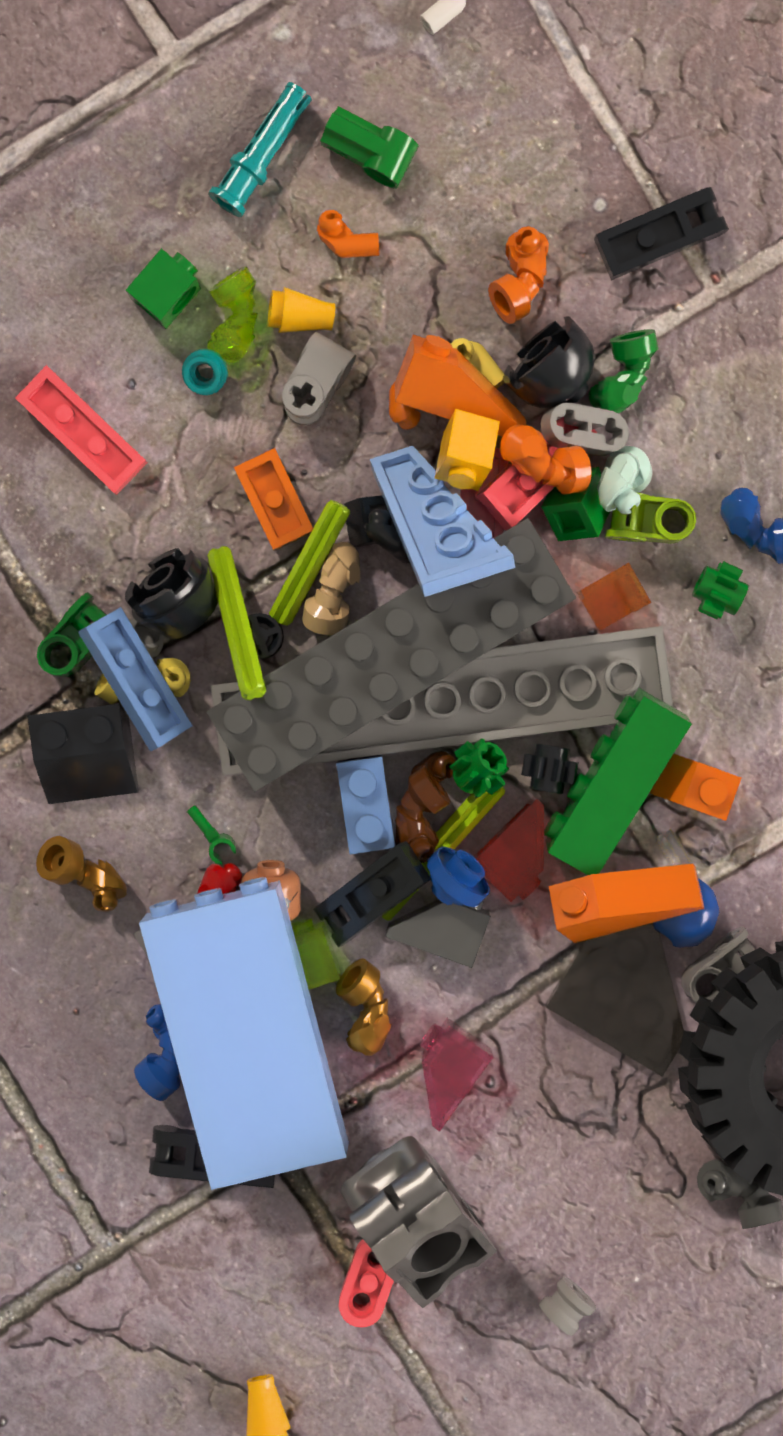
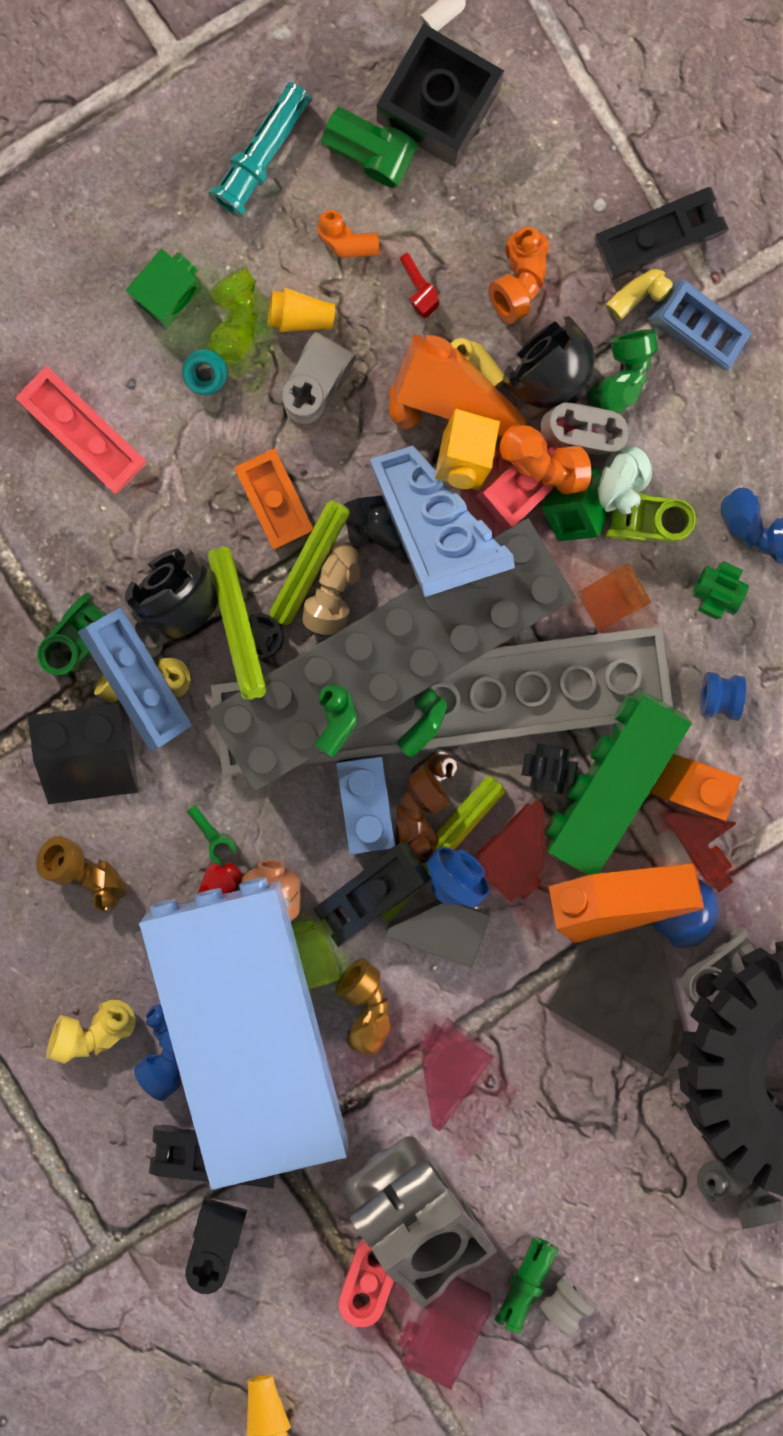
green gear [450,738,509,798] -> none
none -> light yellow arm [46,1000,136,1064]
none -> black piece [185,1197,248,1294]
none -> green arm [314,684,357,757]
none -> black brick [376,23,504,167]
none -> green arm [397,688,447,757]
none -> clear pink brick [398,1276,493,1390]
none -> red hand [400,253,440,319]
none -> green pin [495,1236,559,1333]
none -> light yellow arm [605,269,673,321]
none -> medium blue slope [648,279,753,371]
none -> clear red slope [659,810,736,893]
none -> blue wheel [700,672,746,721]

